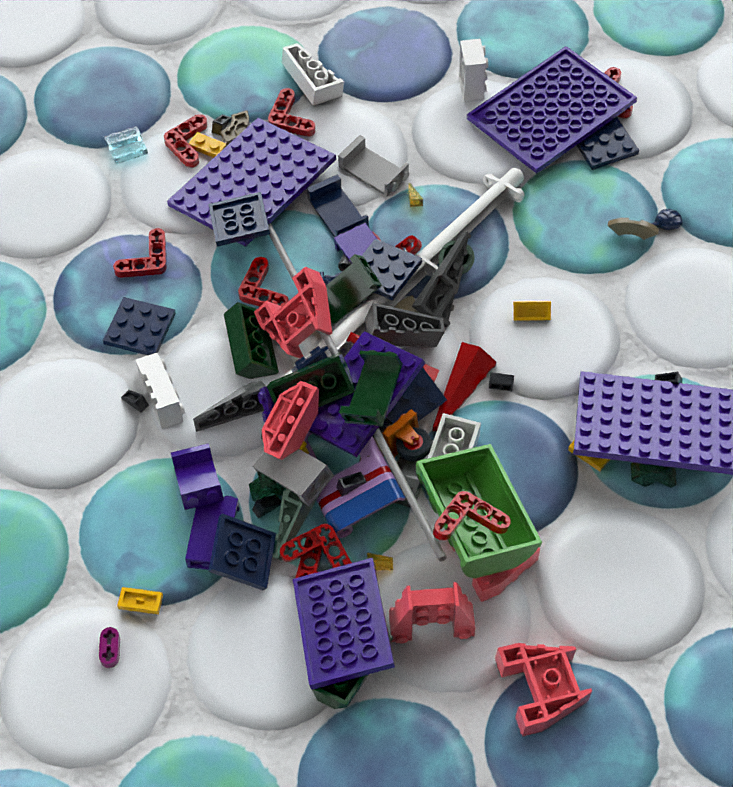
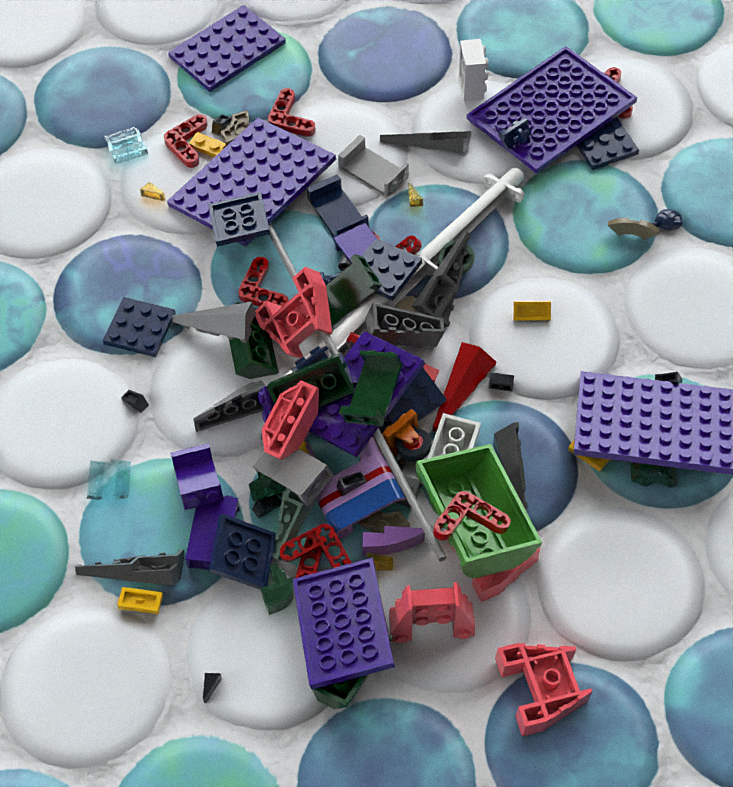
magenta beam [99,627,120,668] -> none
red beam [113,228,167,278] -> none
white wedge [136,353,185,429] -> none
white wedge [282,43,344,105] -> none
none -> dark grey wedge [75,550,185,586]
none -> clear light blue slope [87,459,131,500]
none -> clear yellow piece [140,182,166,201]
none -> plate [168,5,286,92]
none -> wedge [172,302,256,343]
none -> black piece [203,673,222,703]
none -> clear green brick [261,563,294,615]
none -> dark tan tile [357,510,410,533]
none -> medium lavender slope [362,526,425,556]
none -> dark grey wedge [380,131,471,153]
none -> dark grey wedge [493,422,528,514]
none -> dark blue hips [498,118,532,149]

